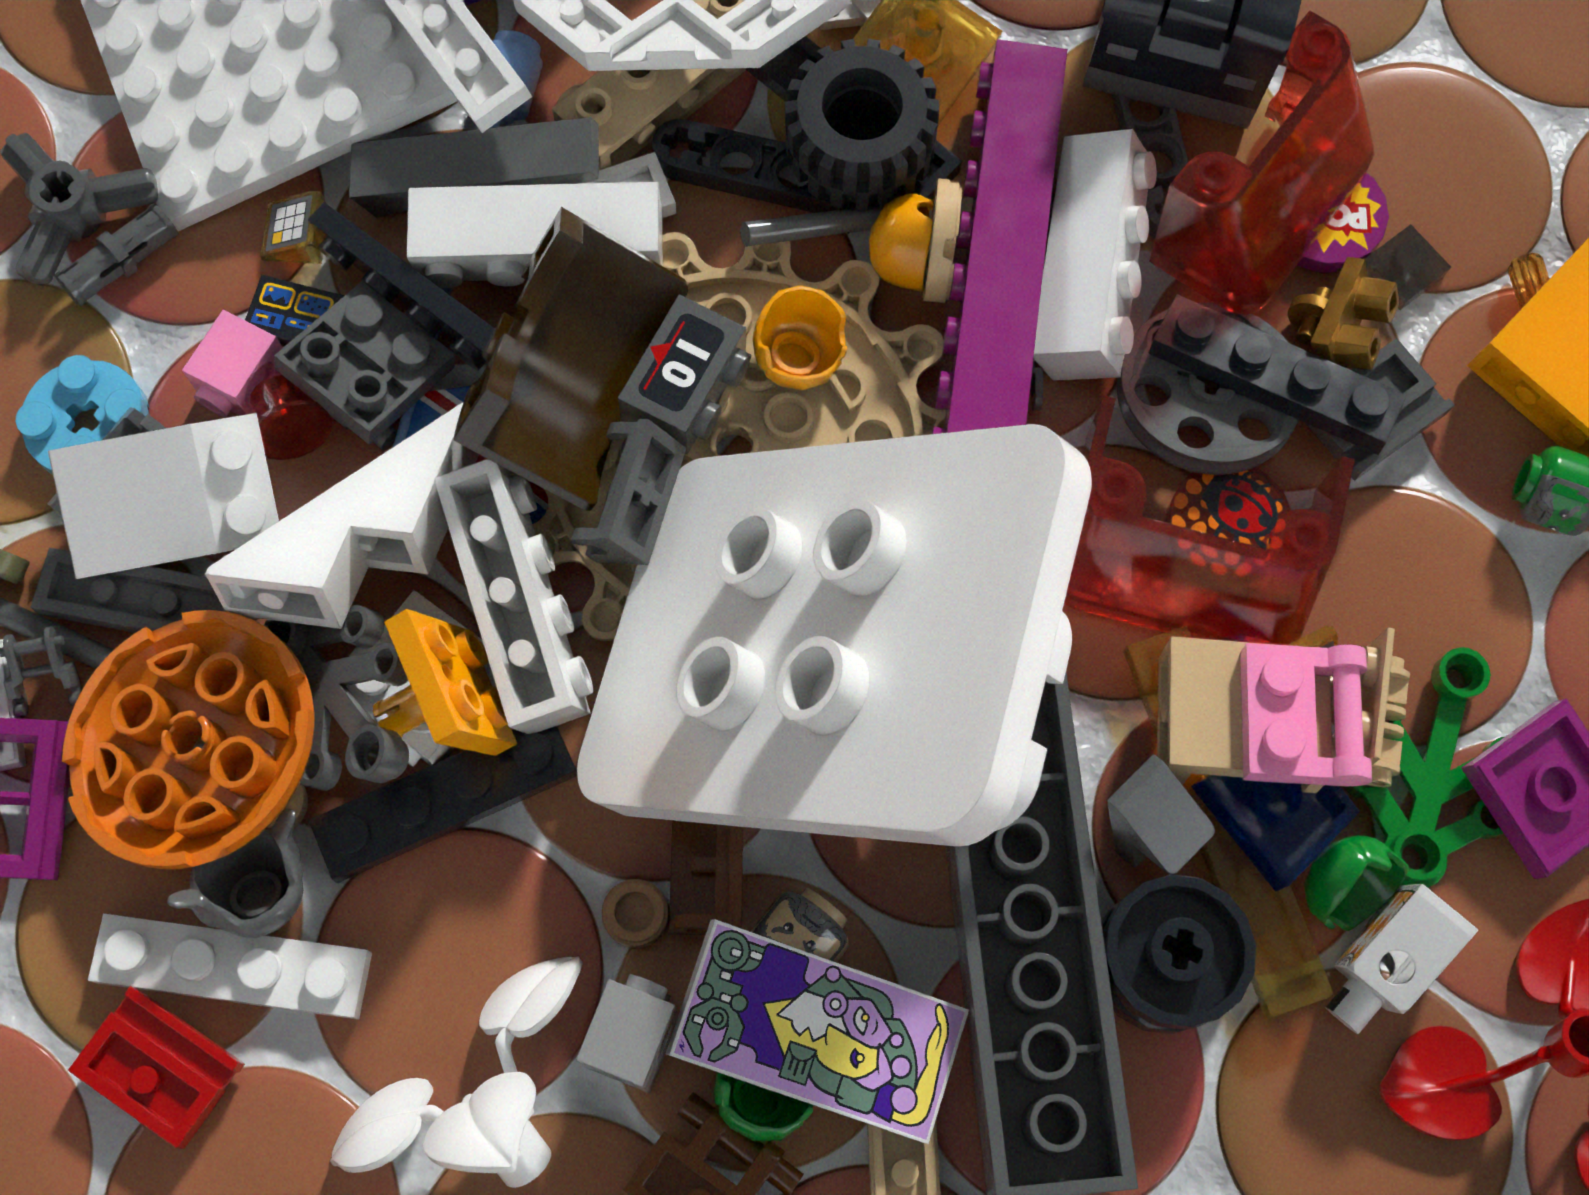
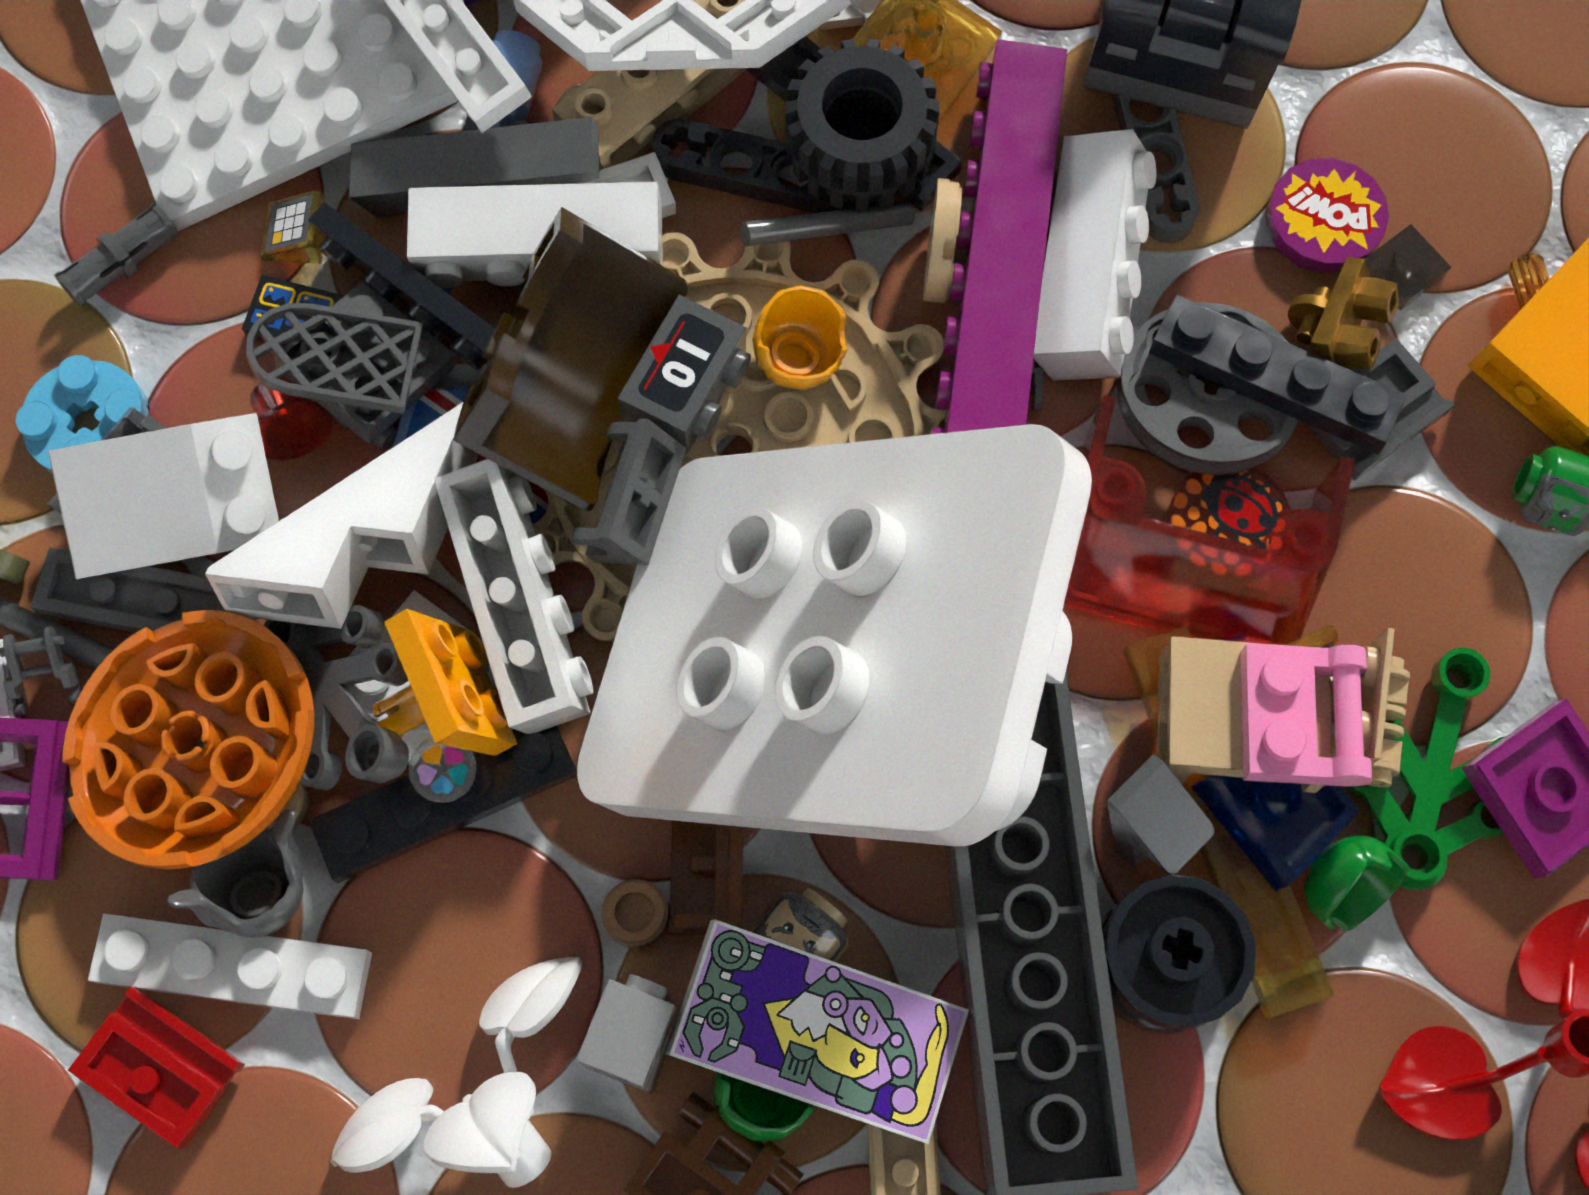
dark grey bush [0,133,159,286] -> none
bright pink brick [182,310,282,417] -> none
light orange hair [869,194,934,292] -> none
clear red windscreen [1149,10,1375,314] -> none
white torso [1325,884,1478,1034] -> none
none -> dark grey window [246,303,423,414]
none -> tile [408,737,476,803]

